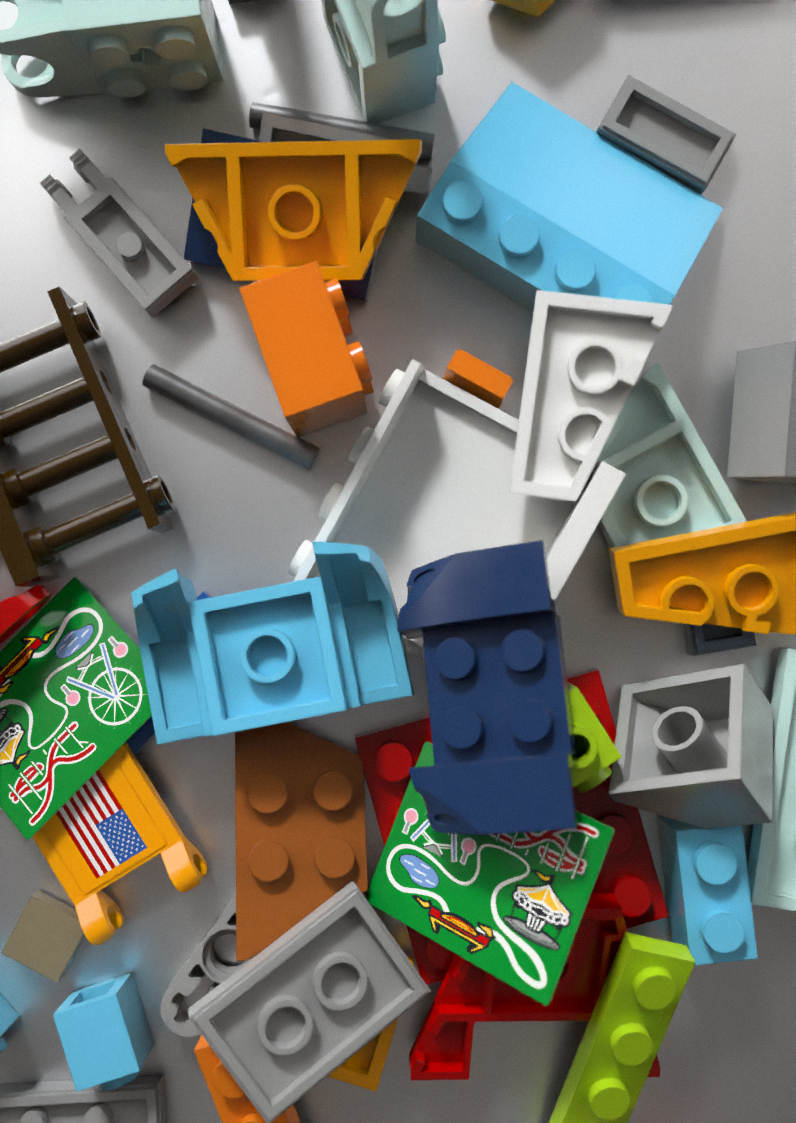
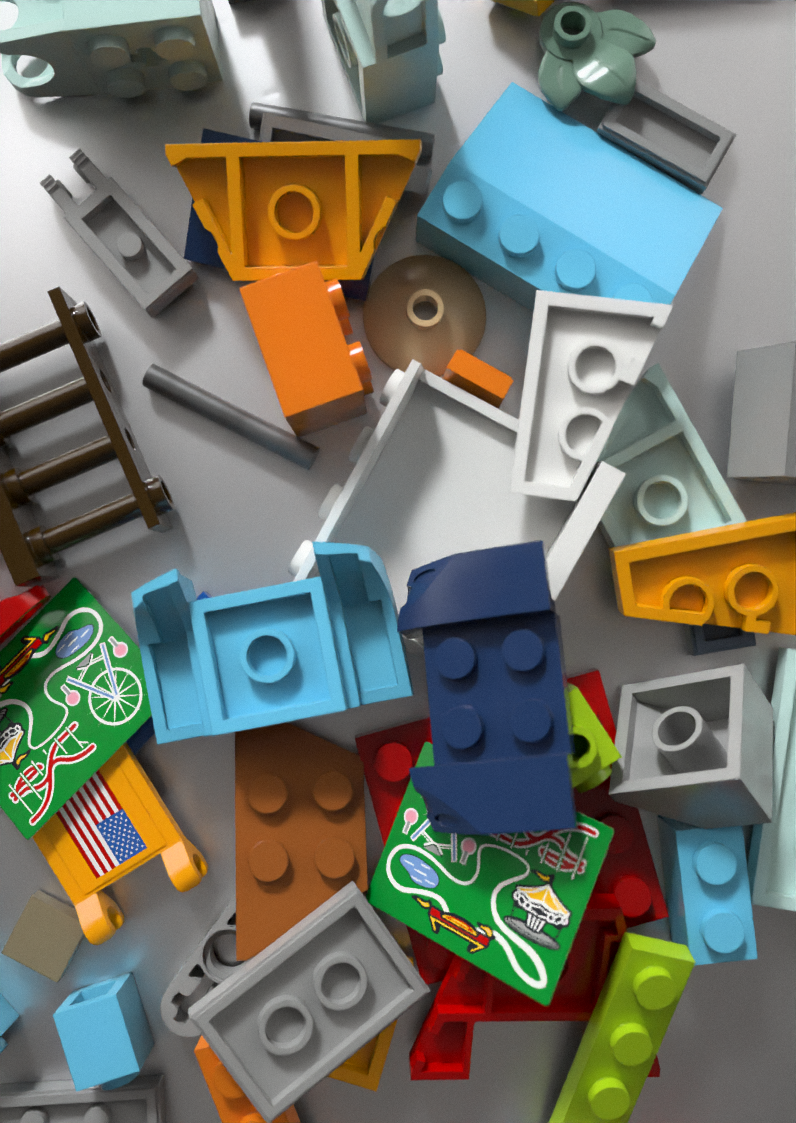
none -> tan dish [363,255,486,377]
none -> sand green plate [538,2,656,111]

